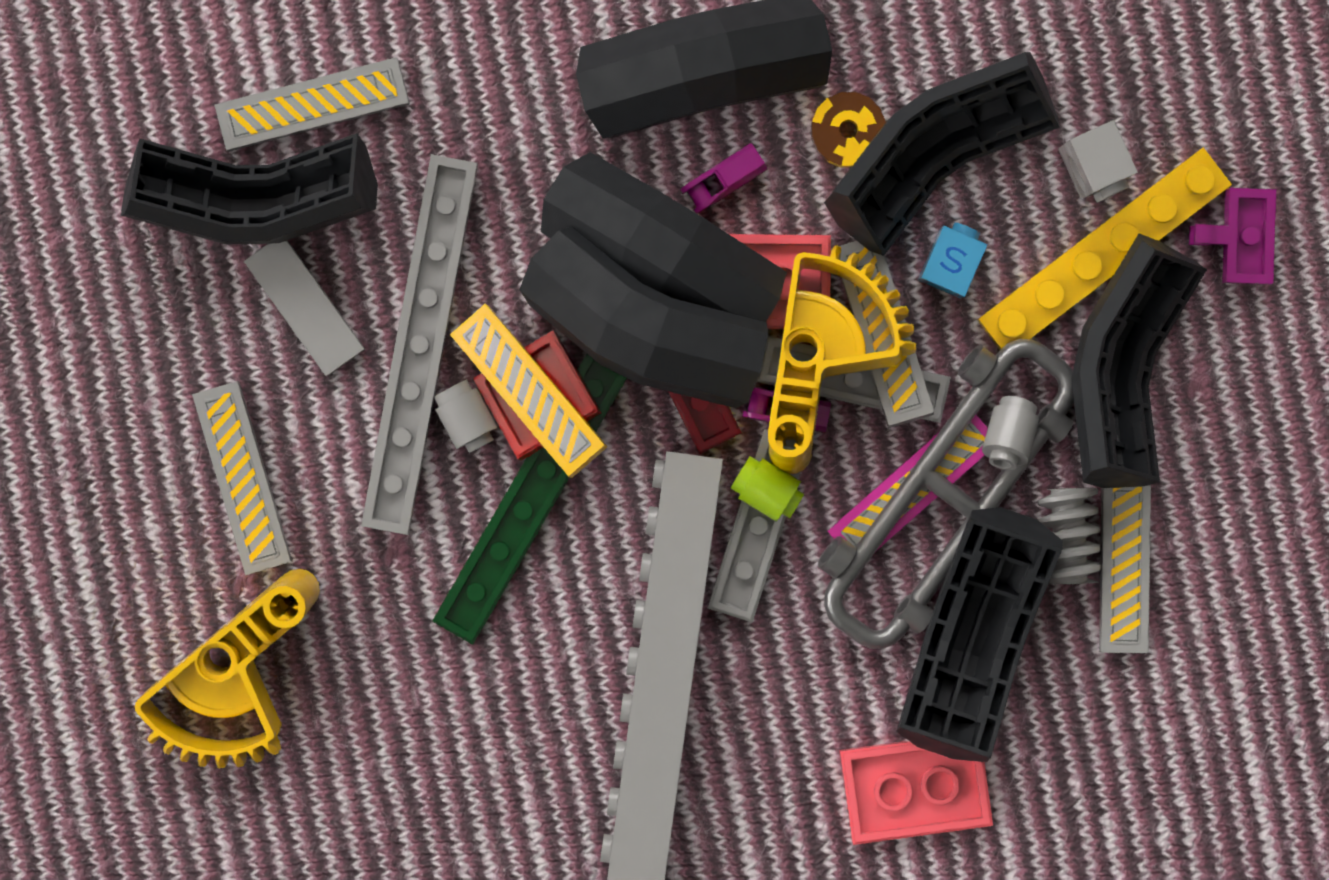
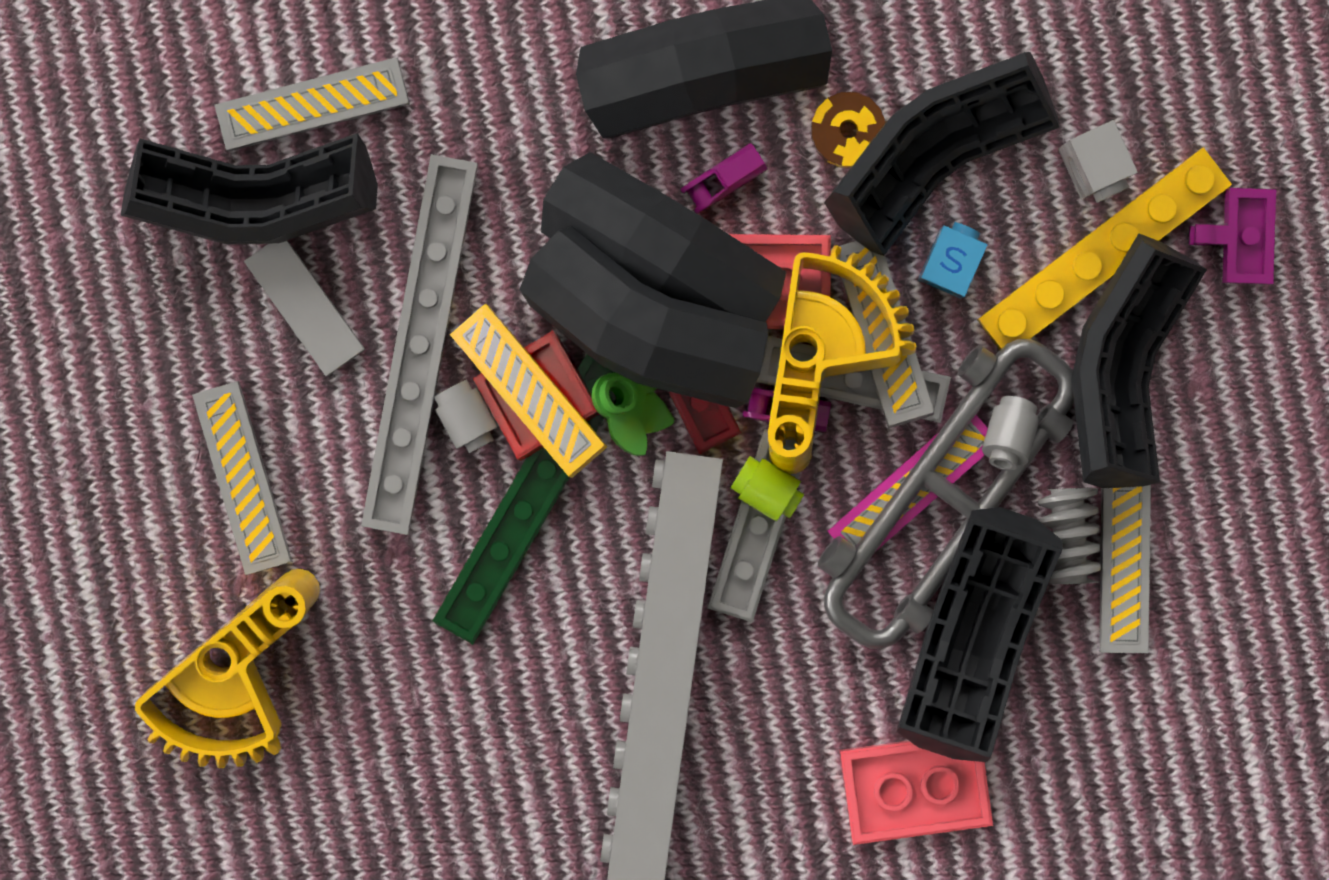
none -> bright green plate [592,373,674,456]

